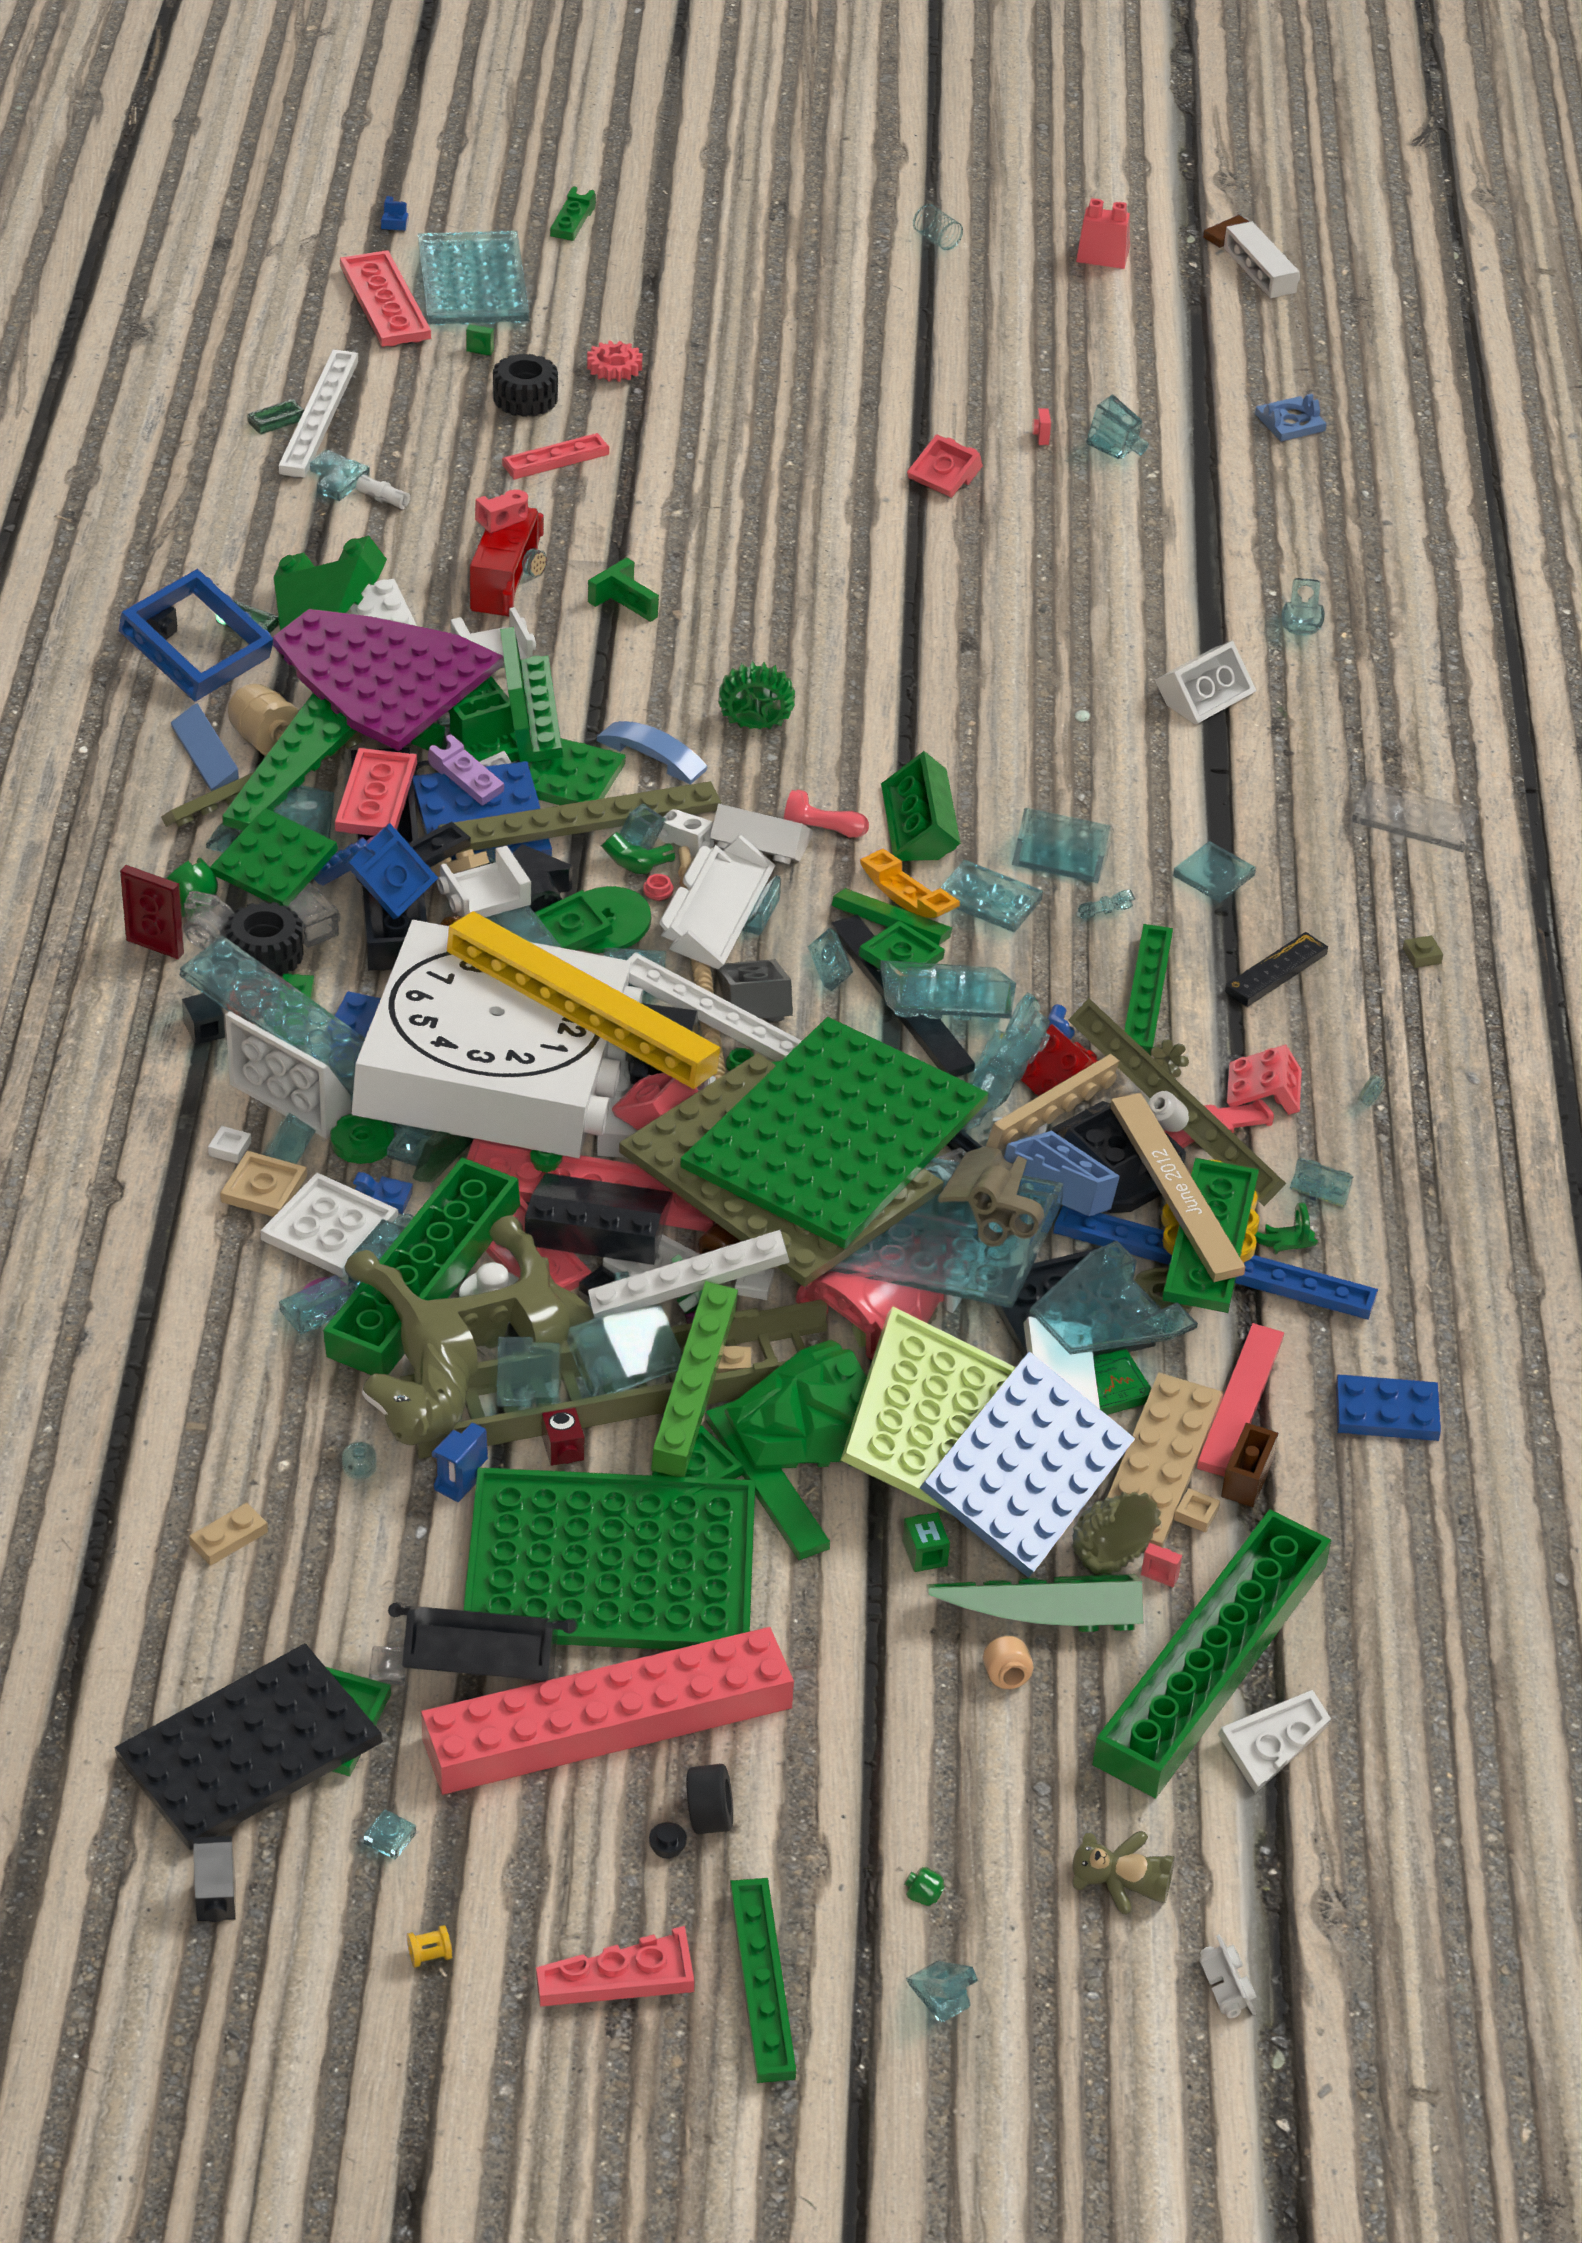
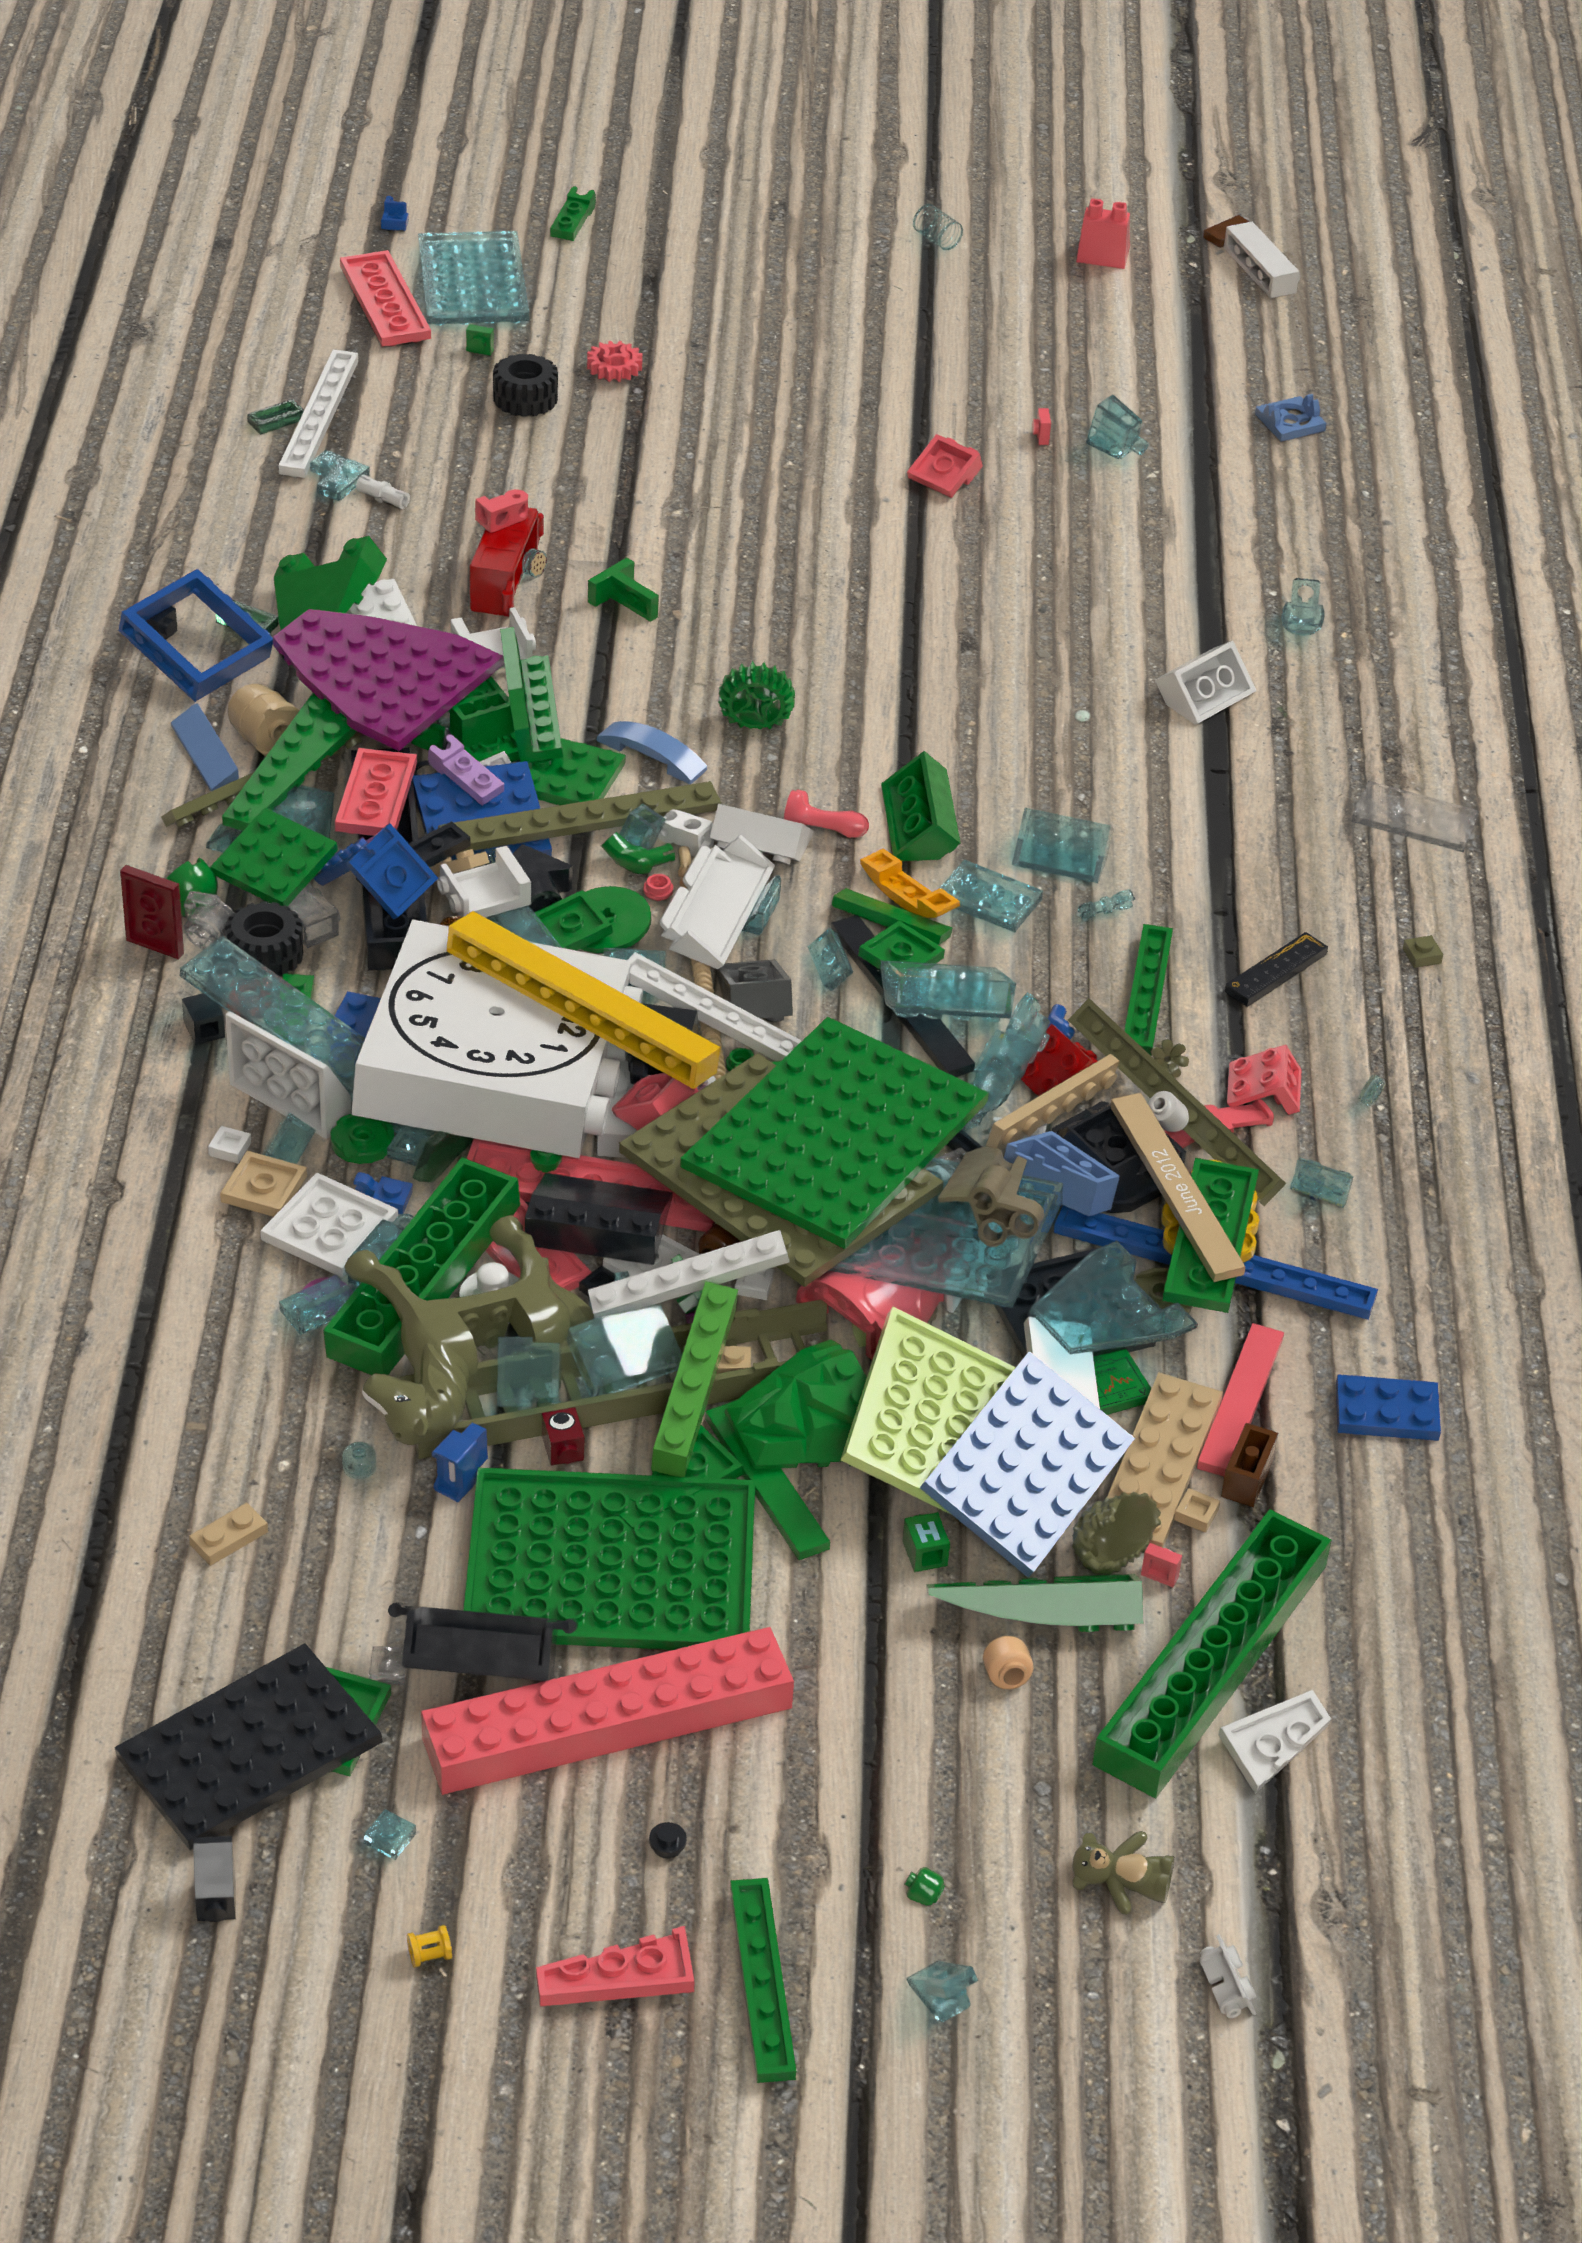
coral tile [502,433,609,480] -> none
black tyre [686,1764,733,1834] -> none
clear light blue tile [1173,841,1256,903] -> none
green piece [1254,1202,1318,1255] -> none

